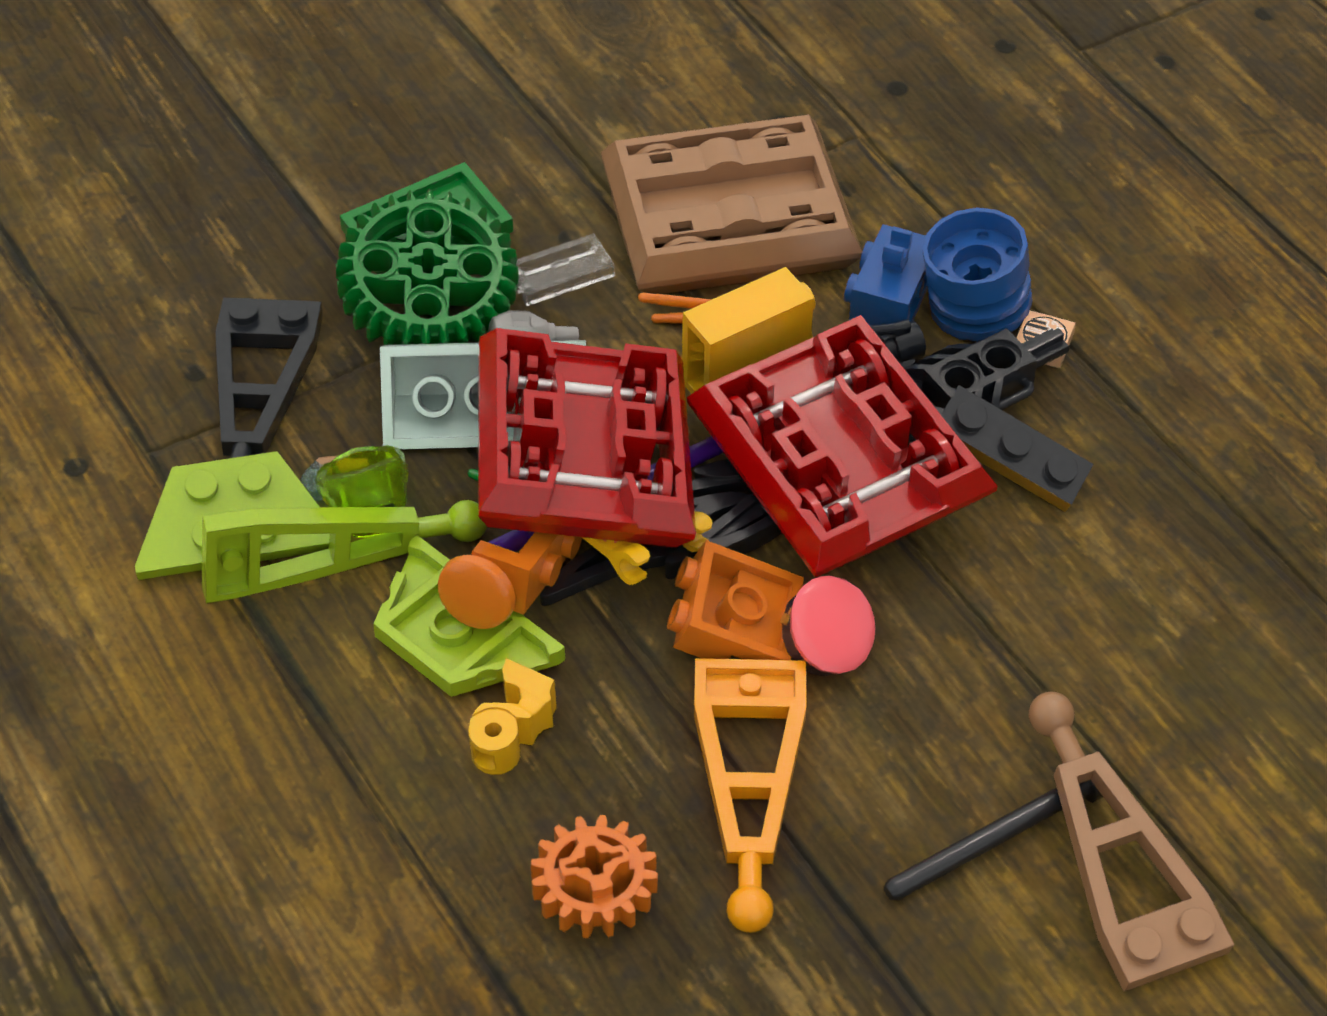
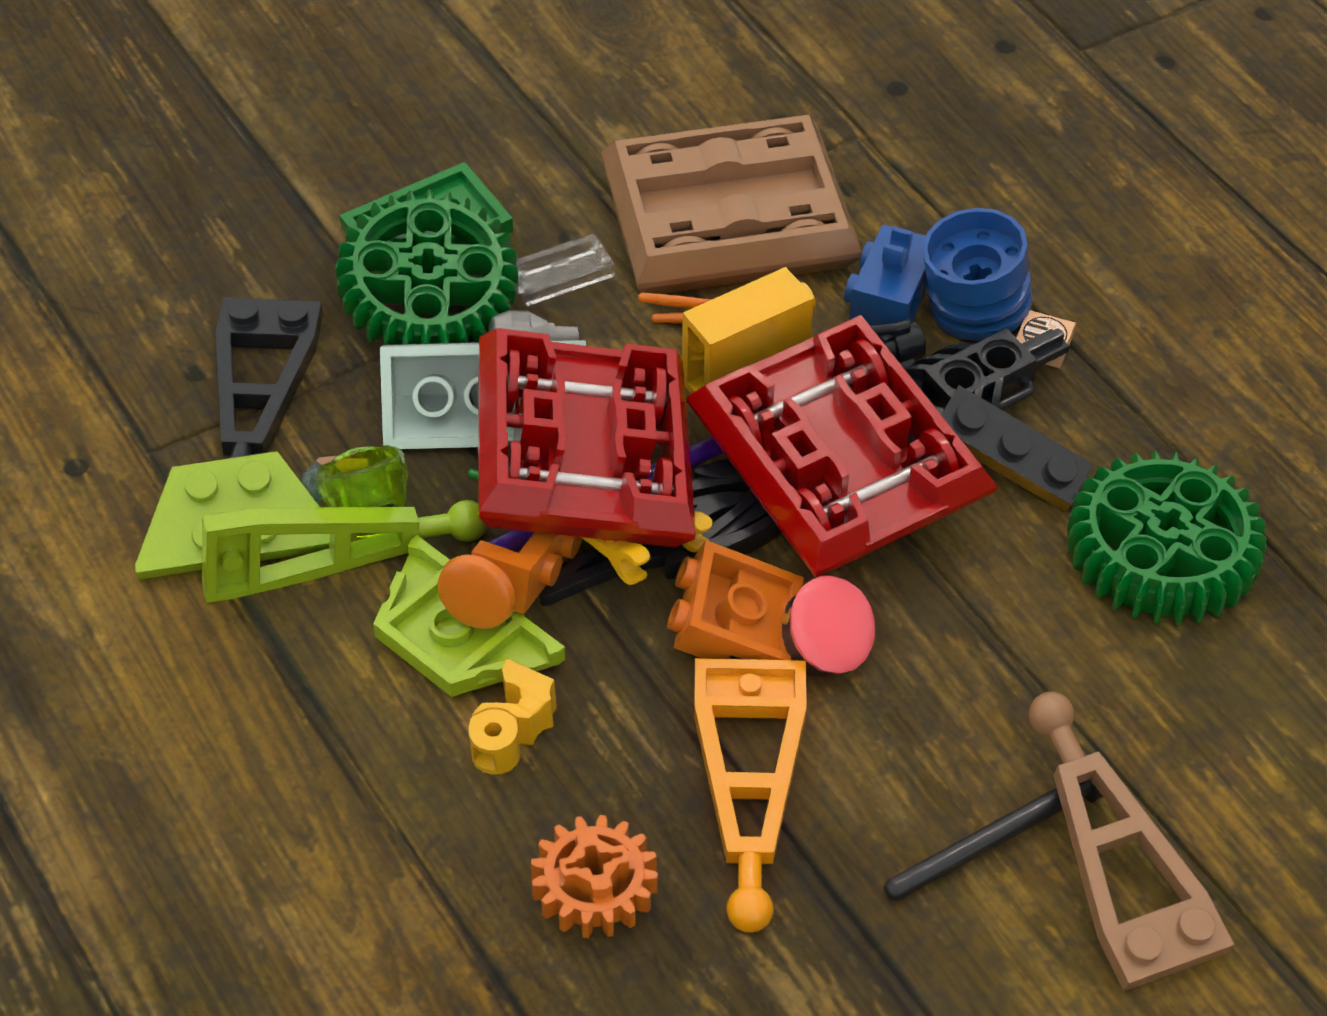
none -> green gear [1067,450,1267,626]

